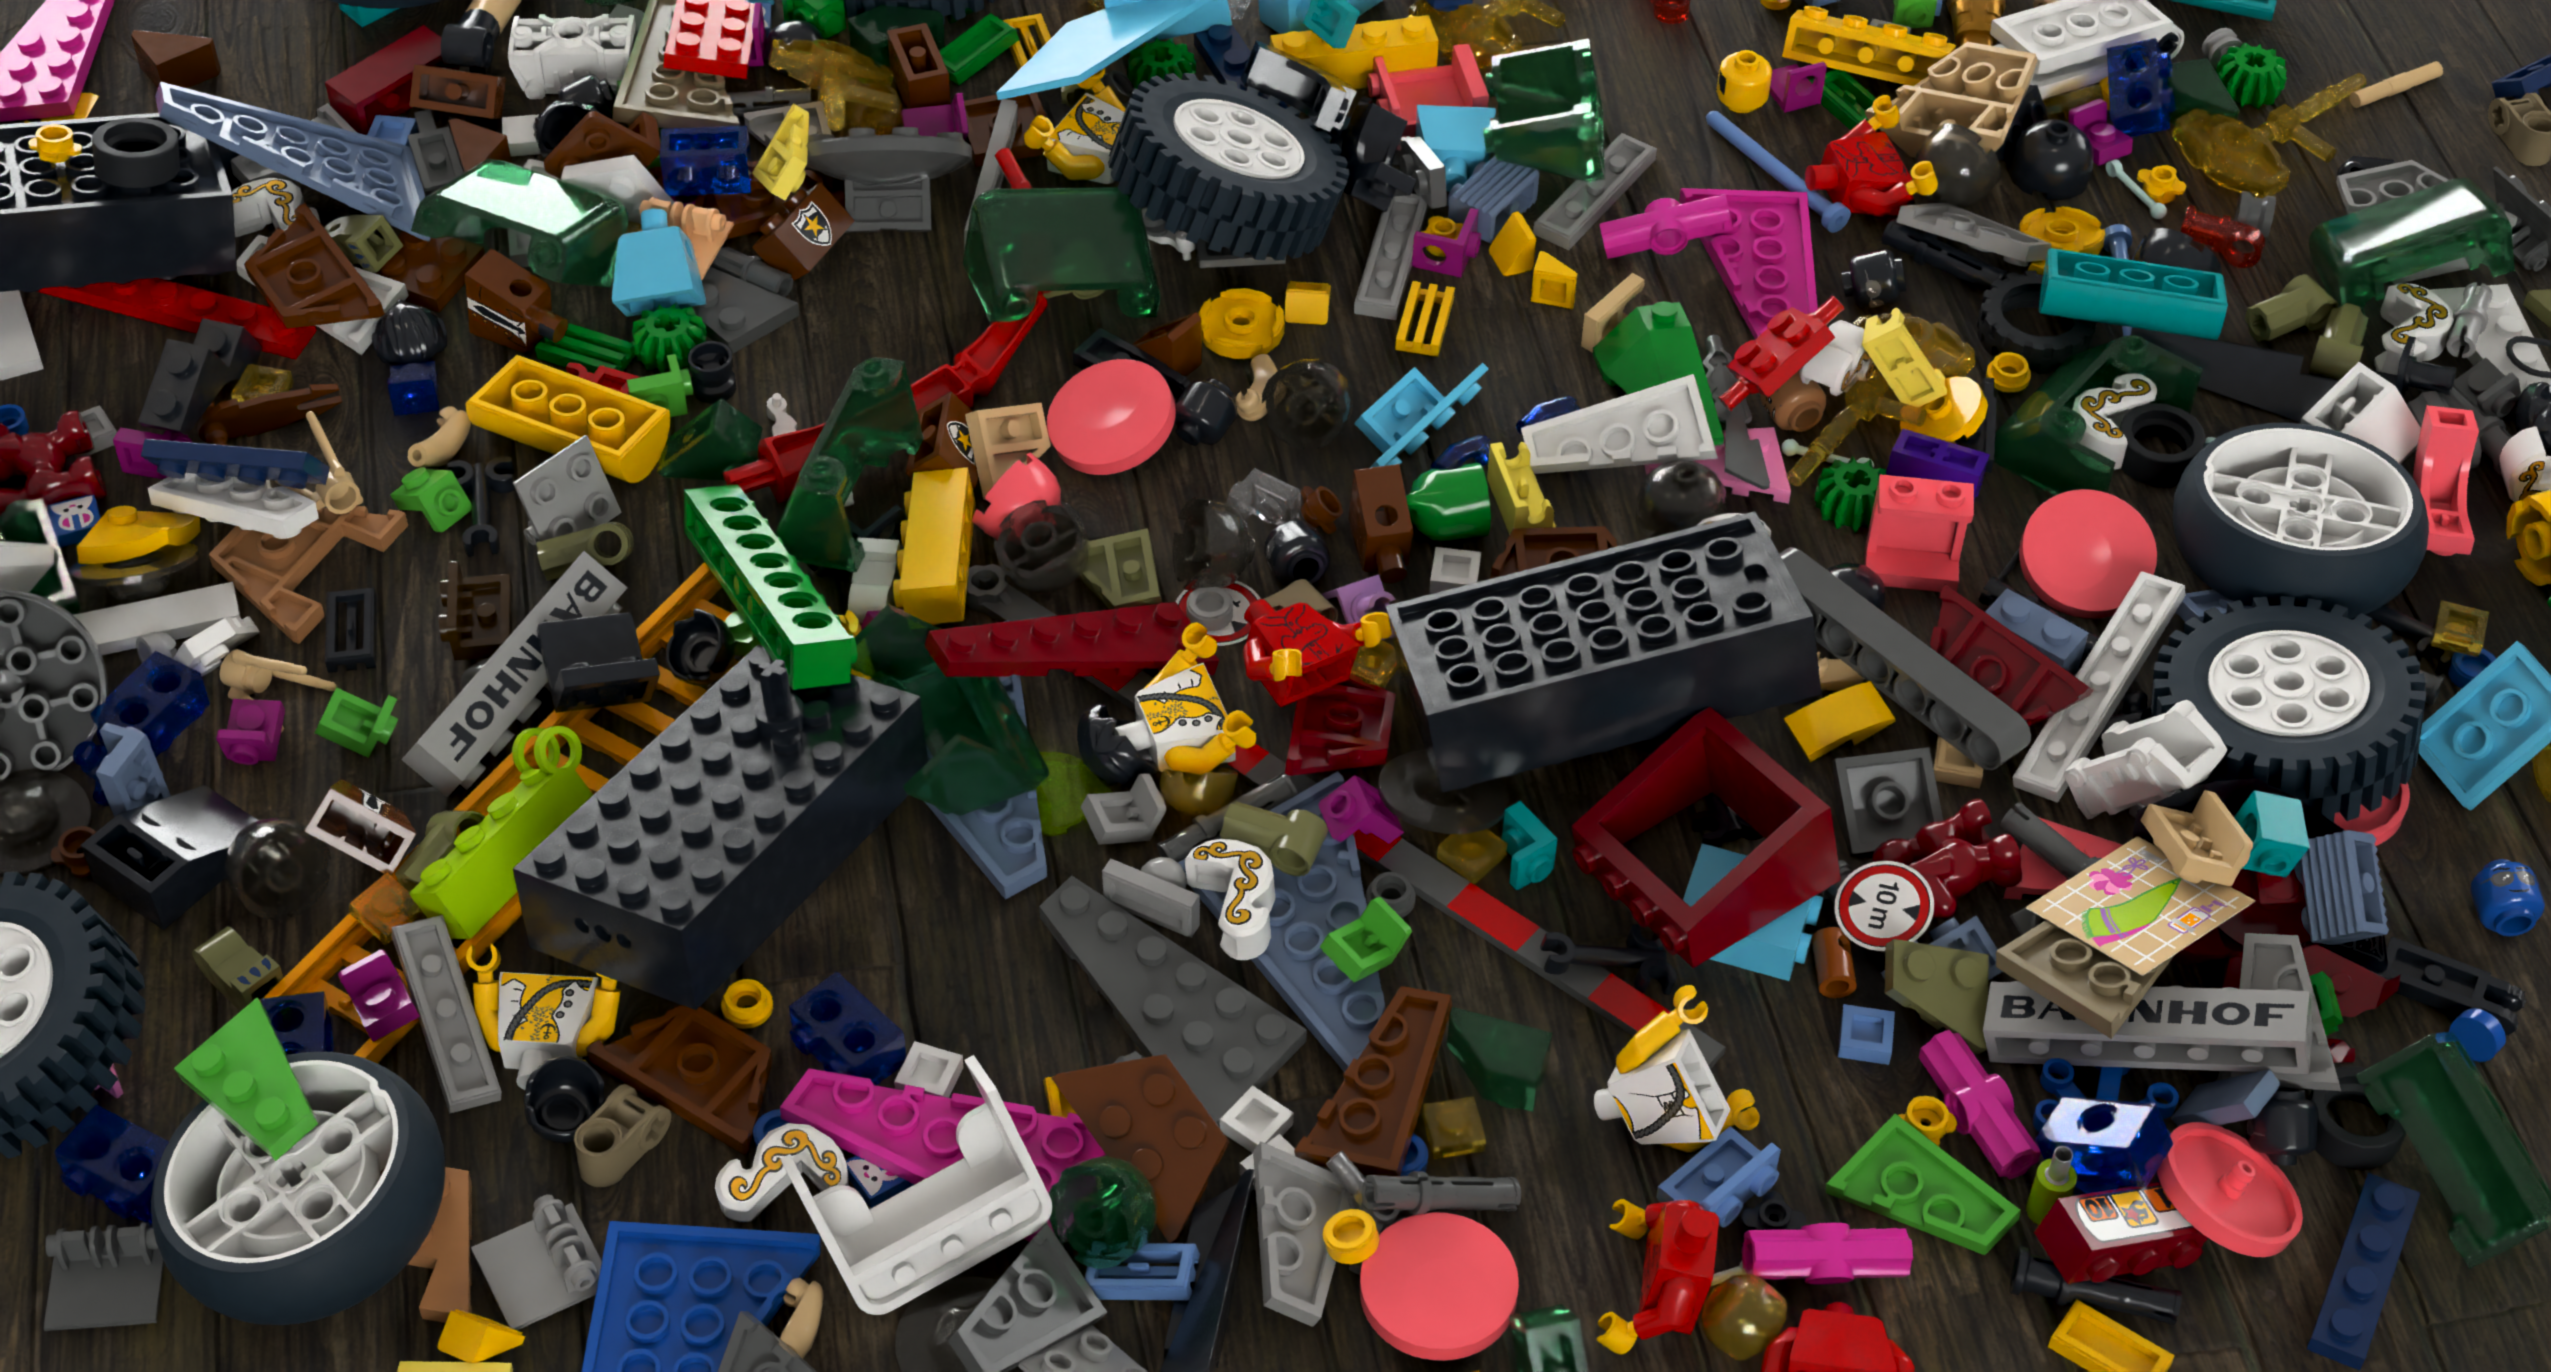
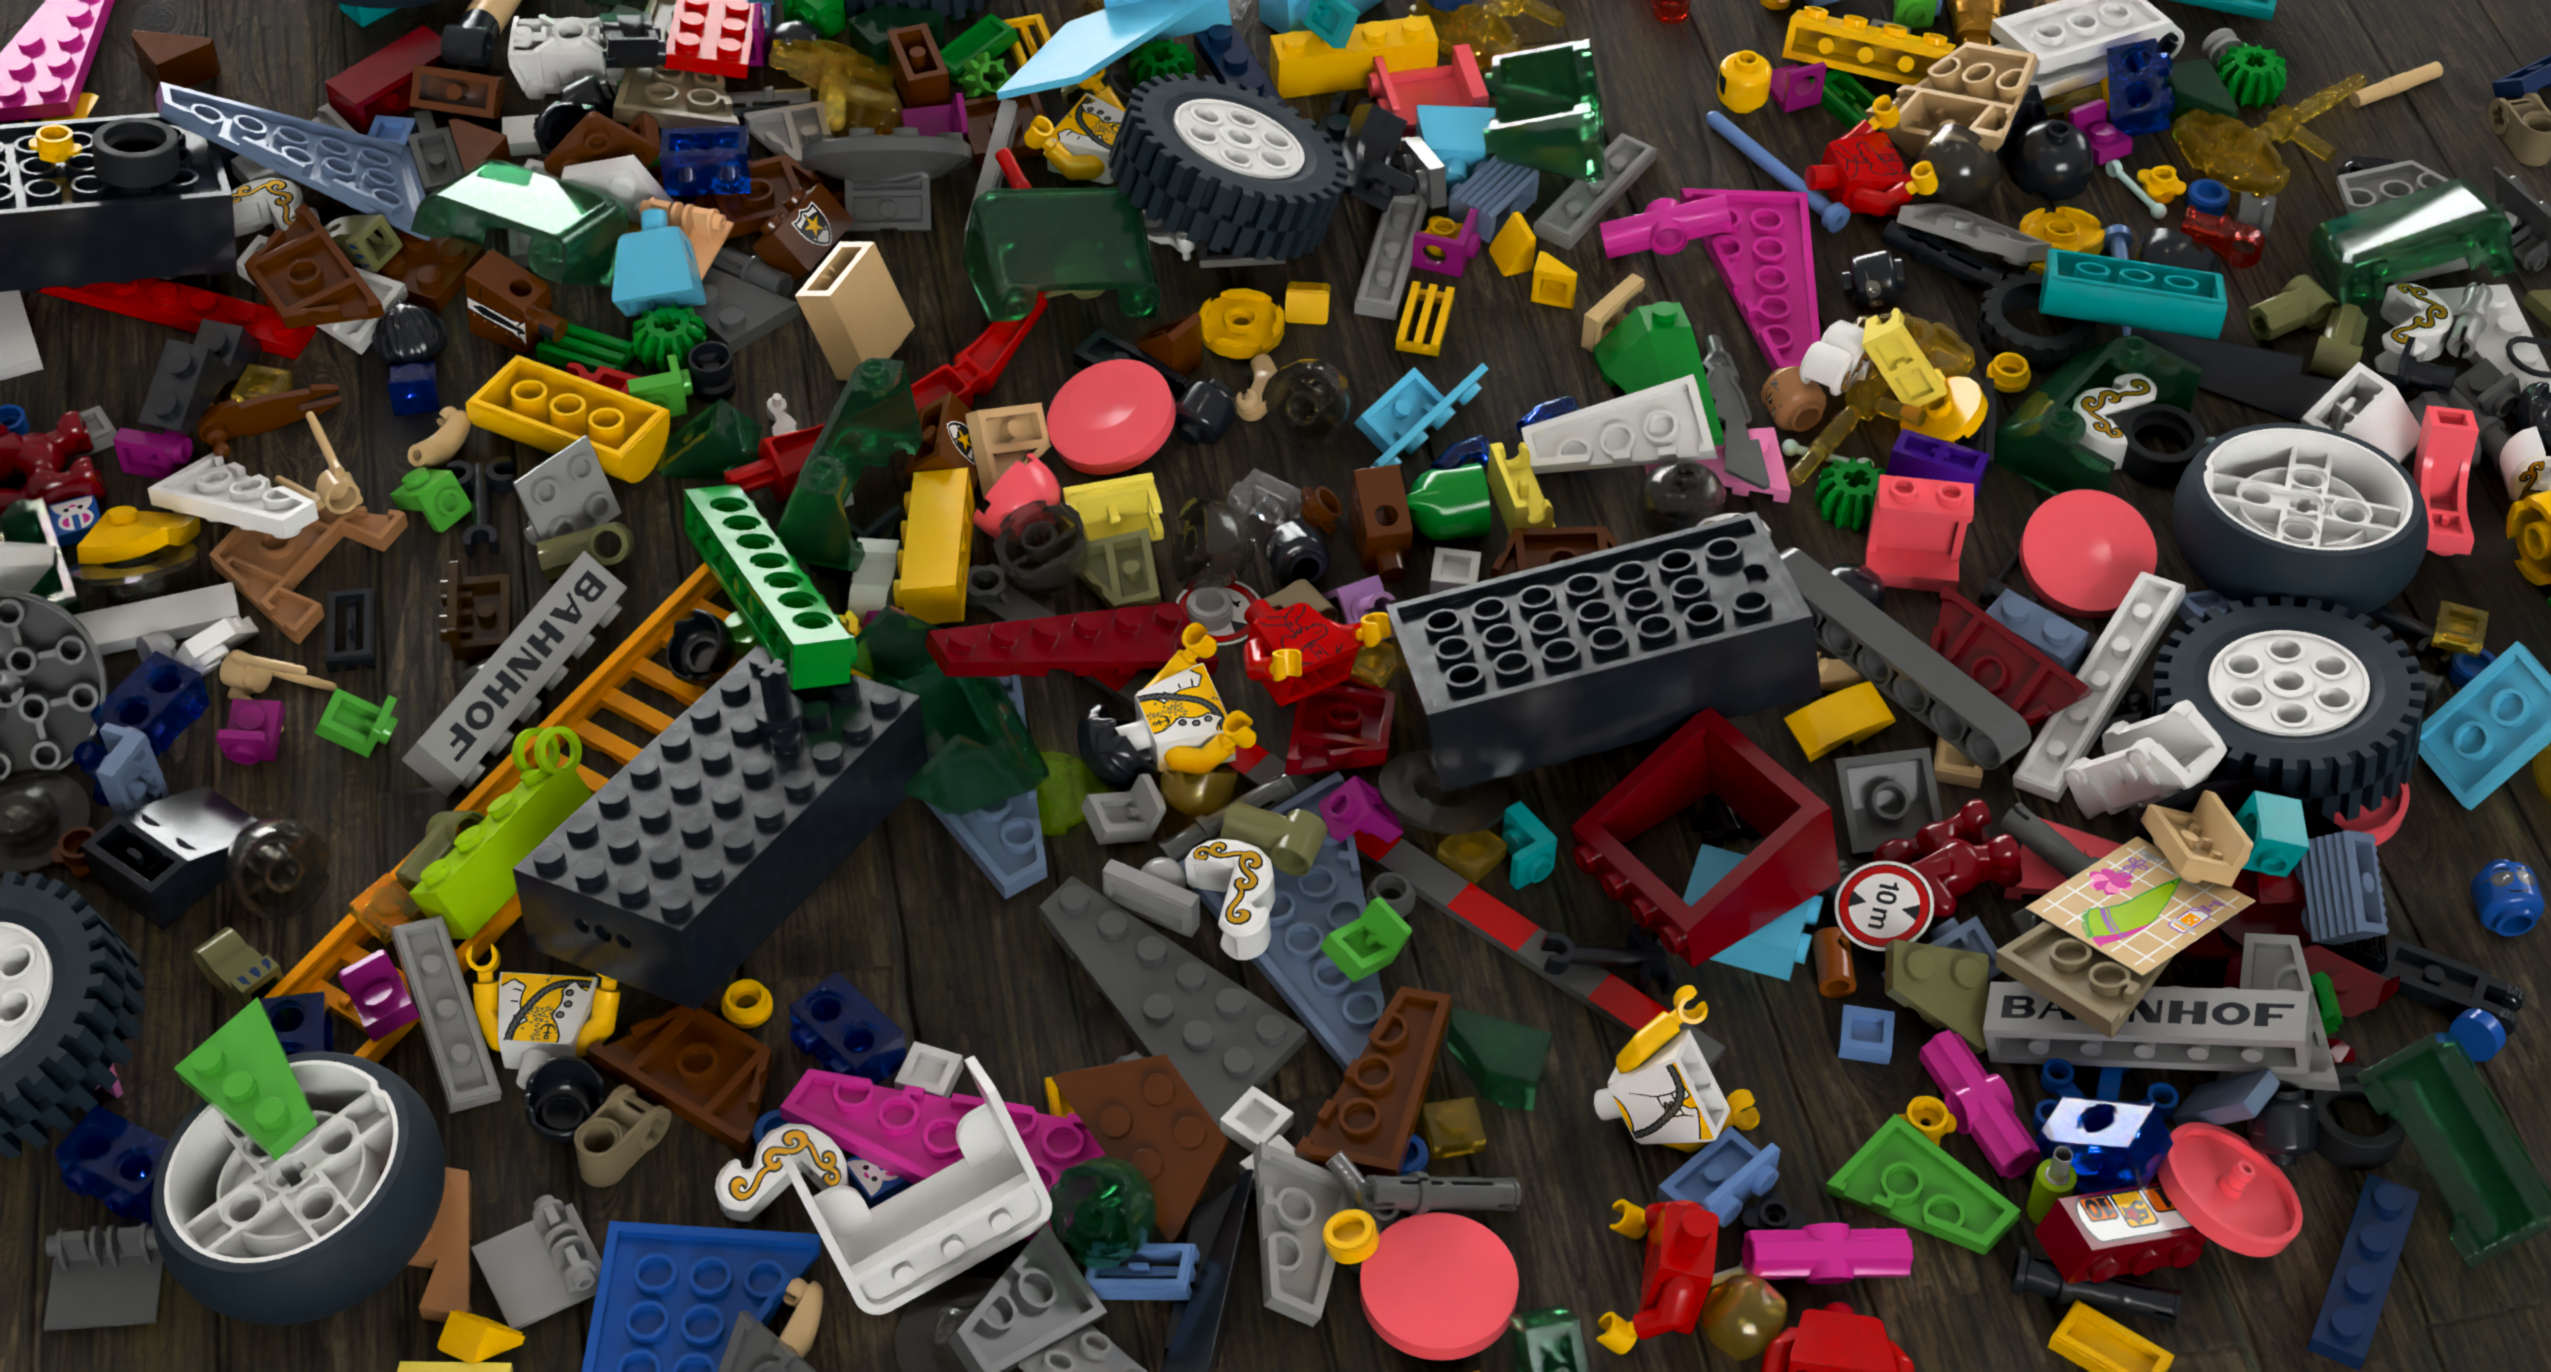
dark blue plate [141,439,330,489] -> none
torso [304,780,416,877] -> none
black bracket [536,613,660,713] -> none
light yellow wing [752,103,809,201] -> none
arch [1240,40,1357,132] -> none
red plate [1718,295,1845,411] -> none
none -> black cylinder [599,12,666,68]
none -> tan brick [795,242,915,382]
none -> bright green gear [957,52,1012,99]
none -> light yellow hinge [1062,472,1164,545]
none -> blue tile [2185,179,2230,218]

